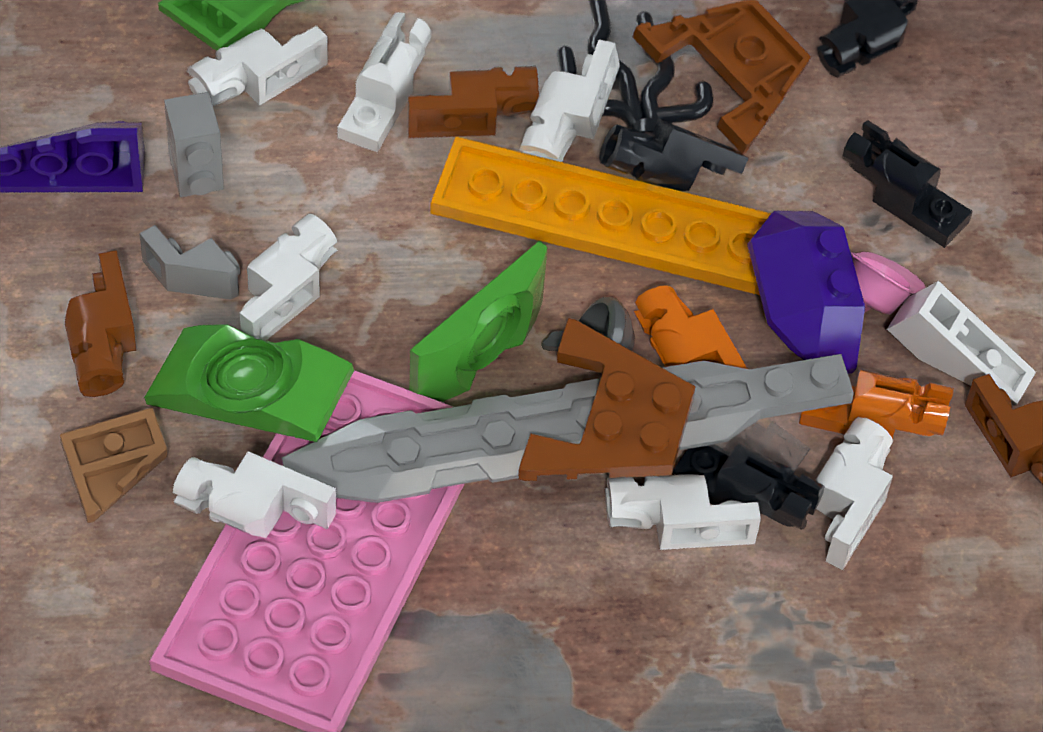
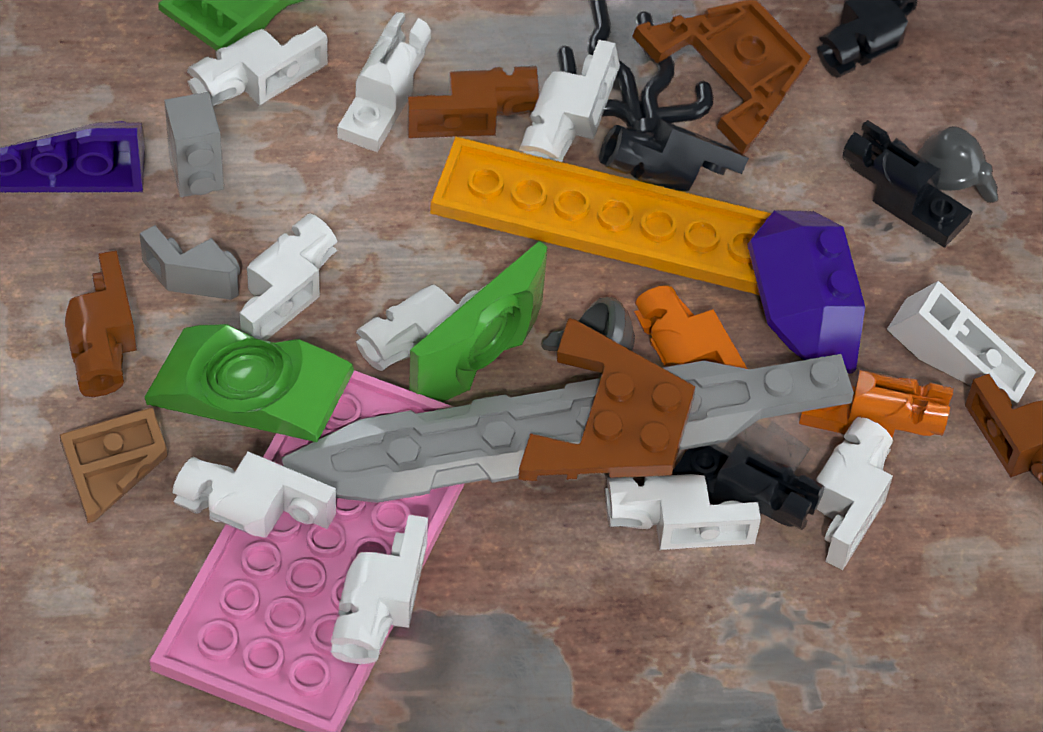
bright pink piece [851,252,926,314] -> none
none -> white plate [330,515,428,664]
none -> white plate [356,285,484,371]
none -> dark grey hat [917,126,998,203]

